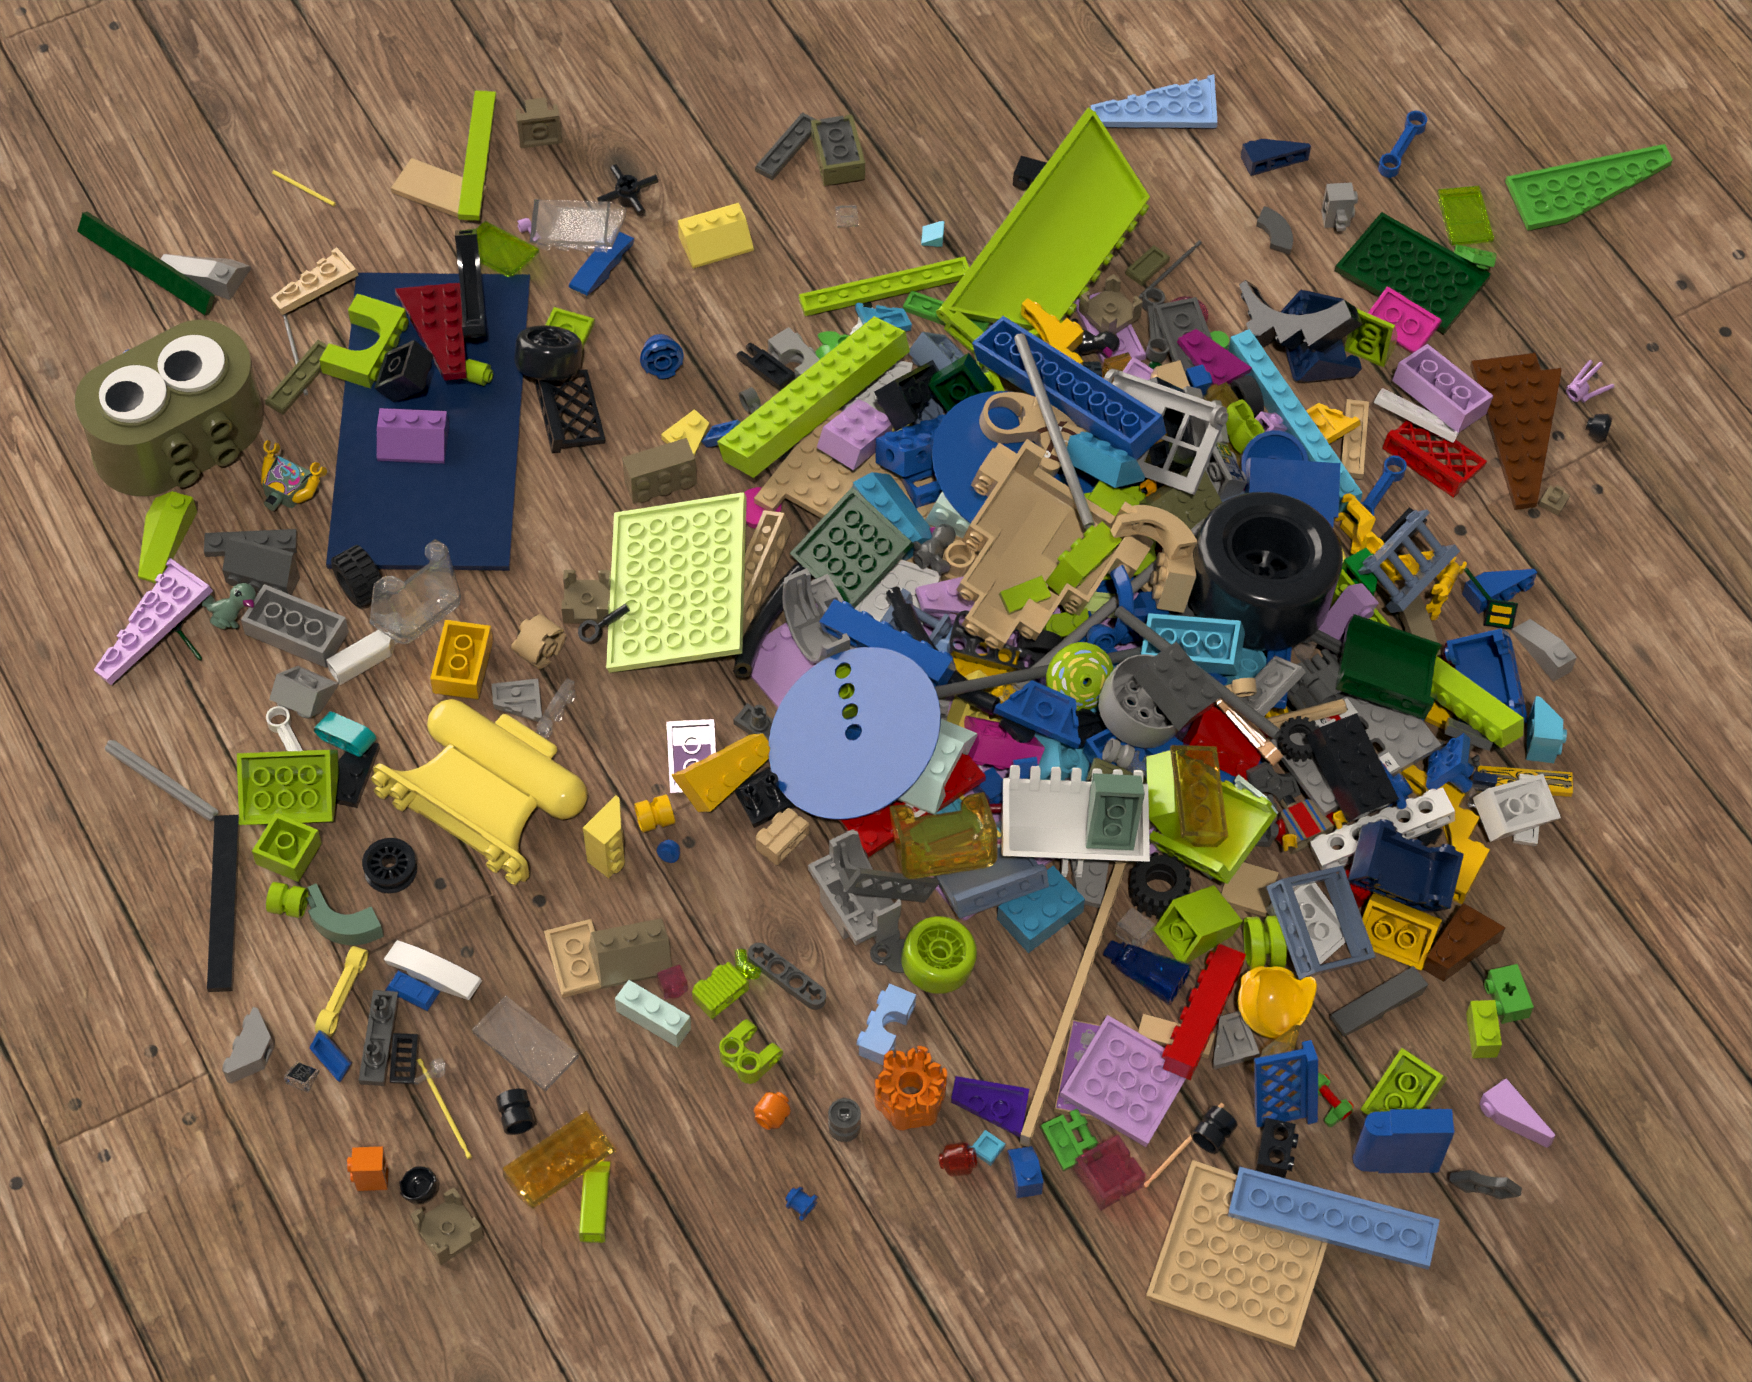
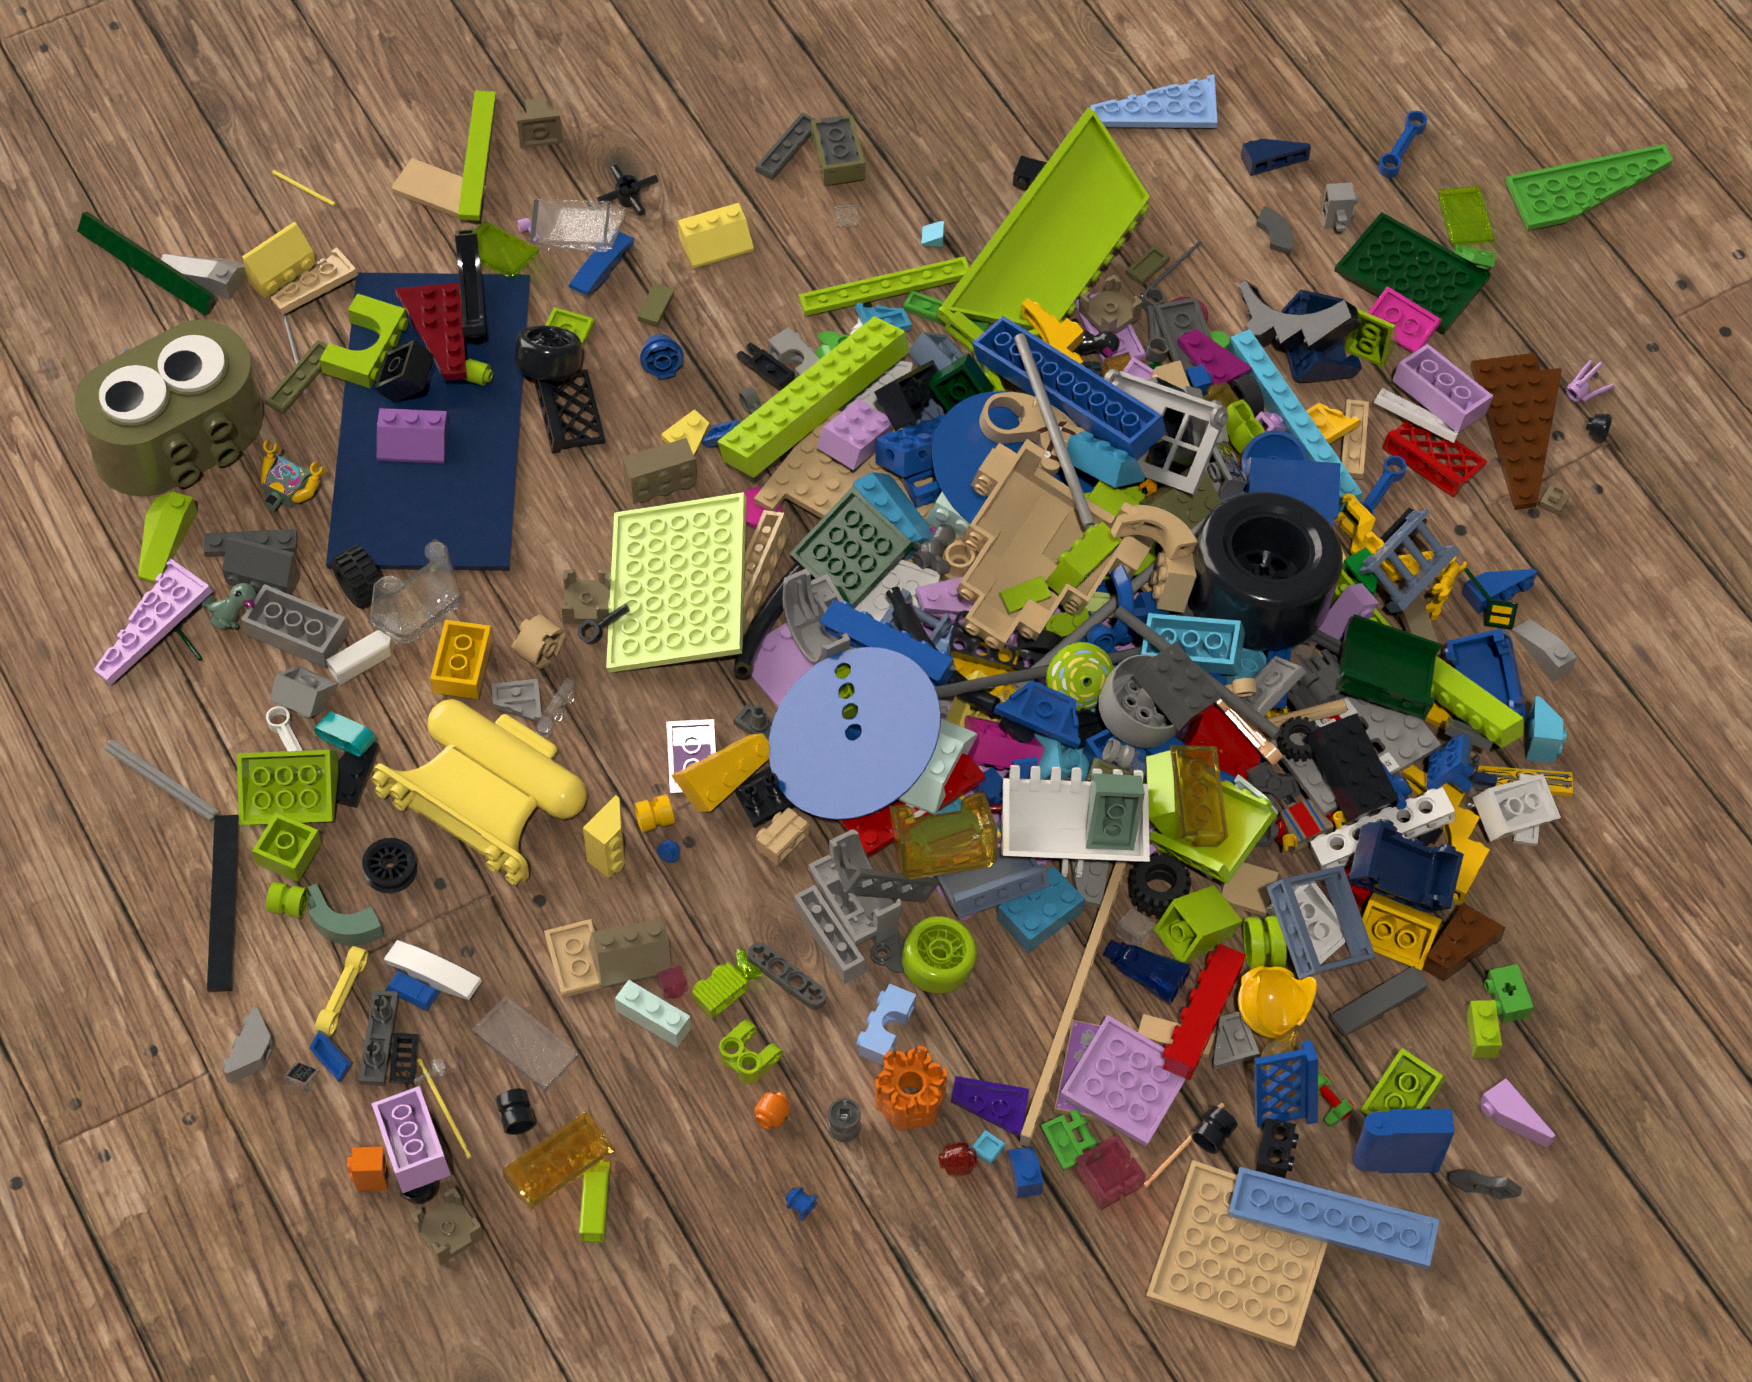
none -> light yellow slope [242,222,316,299]
none -> lavender brick [372,1086,451,1193]
none -> olive tile [637,284,674,327]
none -> light grey brick [794,885,865,984]

